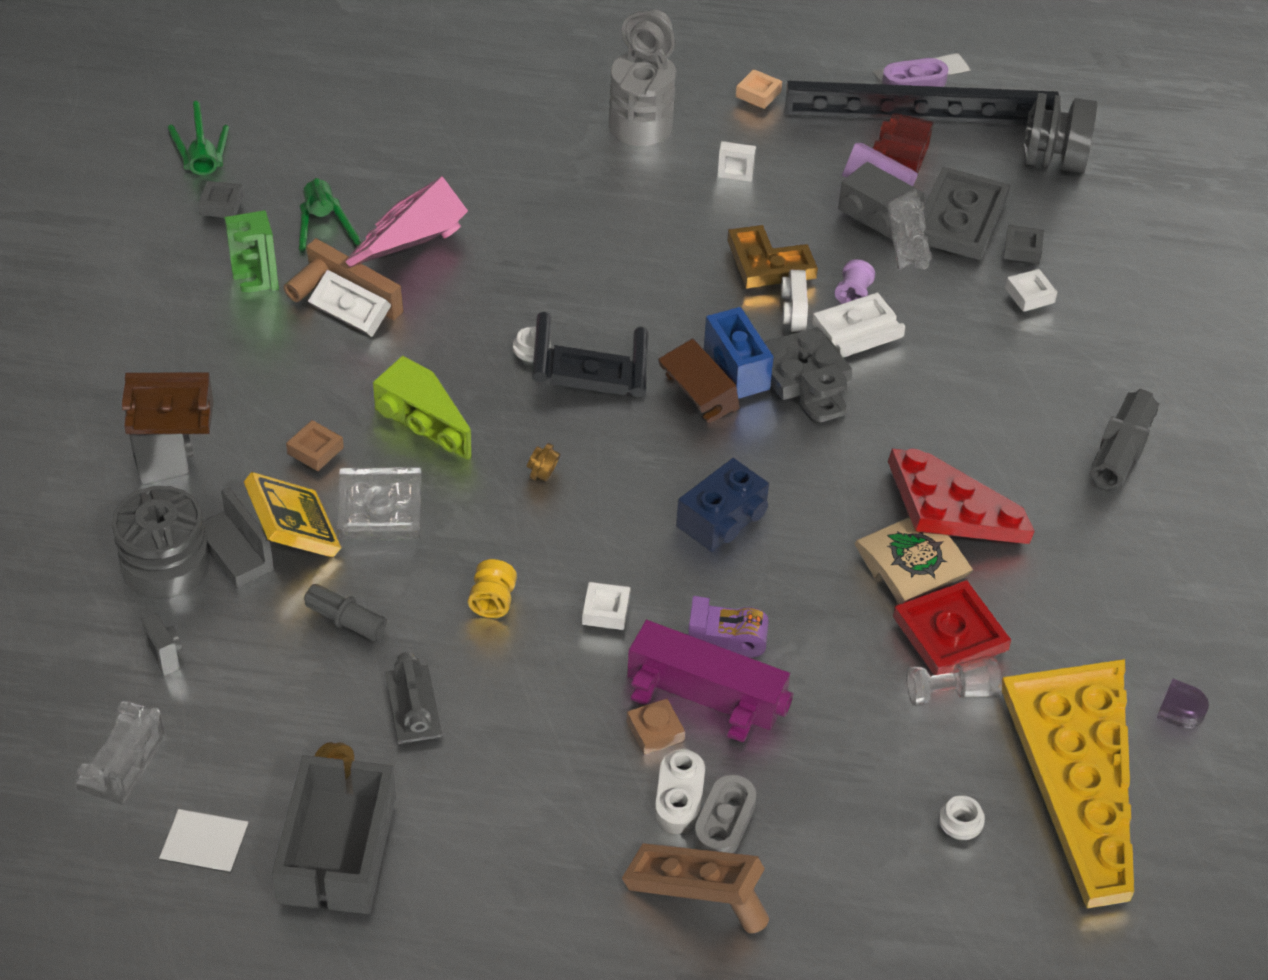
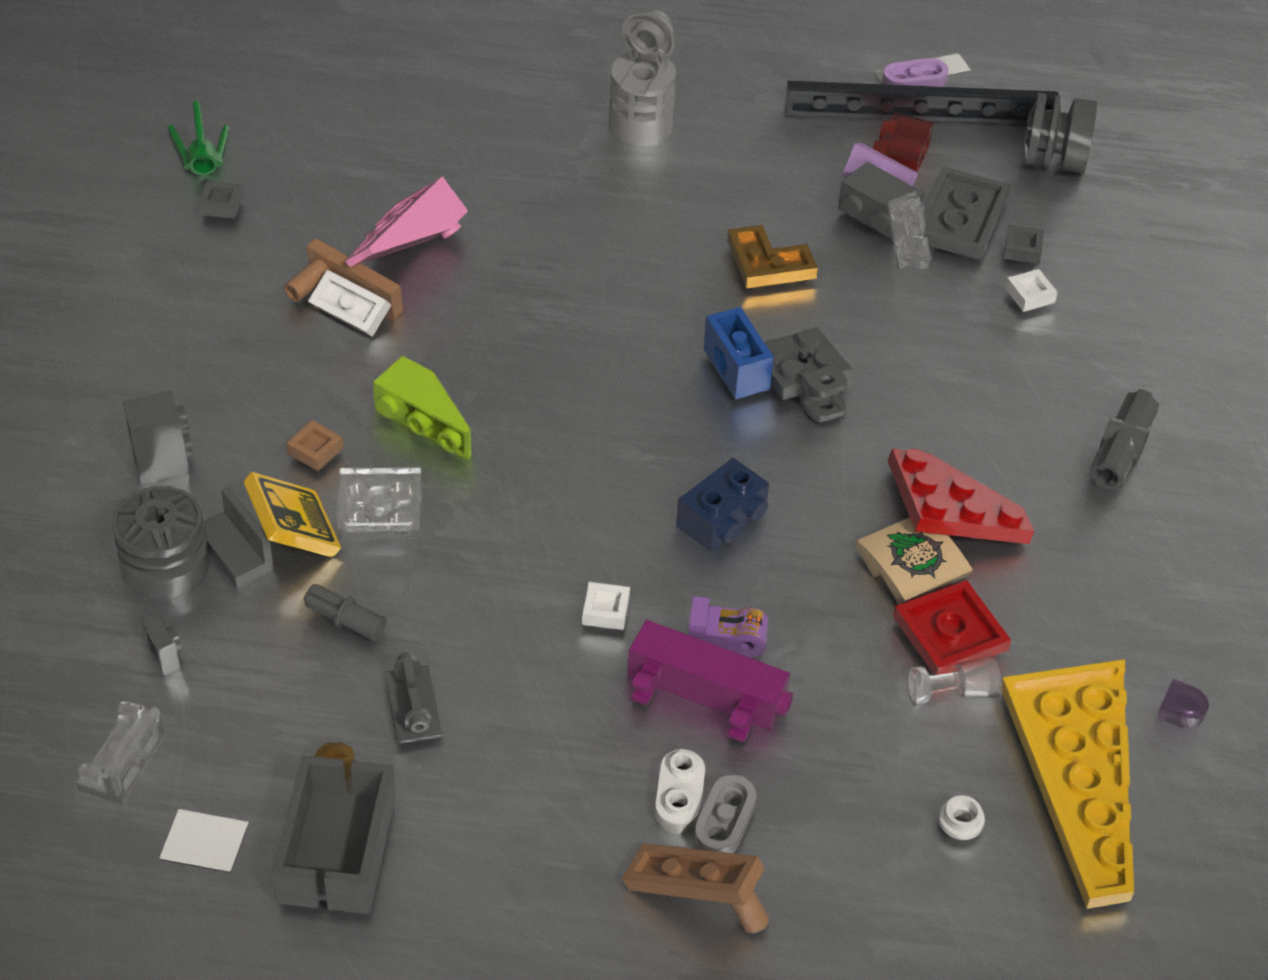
reddish brown hinge [122,372,214,434] -> none
bright green hinge [224,210,279,293] -> none
green plant [299,178,362,252] -> none
yellow wheel [468,559,517,618] -> none
white plate [513,327,551,362] -> none
pearl gold plate [526,443,561,482] -> none
black plate [532,311,649,397] -> none
medium nougat plate [627,698,685,755] -> none
reddish brown hinge [658,338,740,423] -> none
white plate [717,141,756,182] -> none
light nougat plate [735,69,782,109] -> none
white plate [781,270,808,332] -> none
white plate [812,292,906,358] -> none
lavender bush [835,259,875,304] -> none

